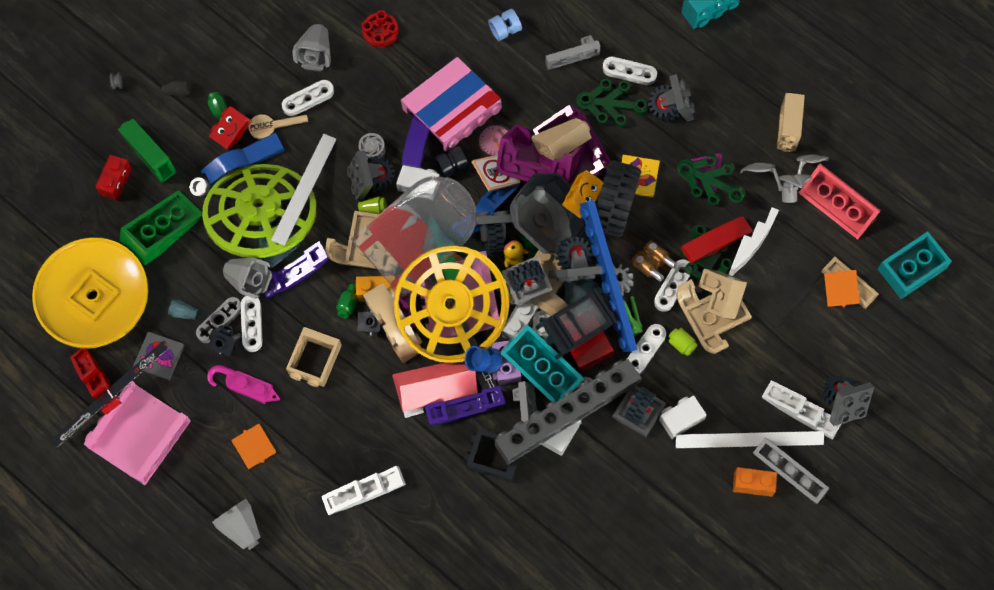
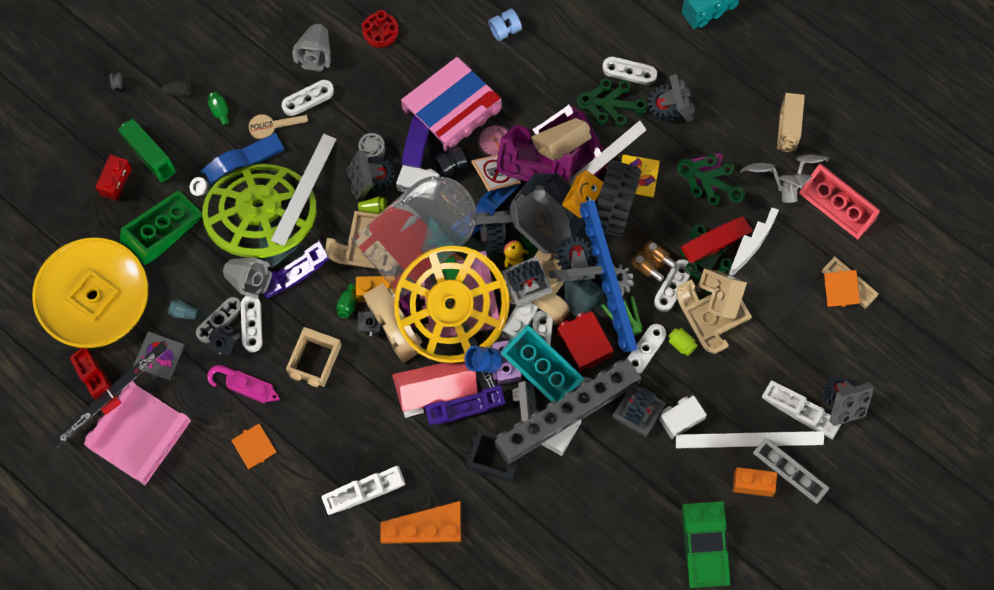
red brick [209,106,252,151] -> none
light grey cone [213,499,260,550] -> none
black door [535,289,617,360] -> none
light grey hinge [546,35,600,70] -> none
teal brick [878,231,952,299] -> none
none -> orange wing [381,501,461,543]
none -> white sticker [569,121,646,186]
none -> green slope [681,501,730,588]

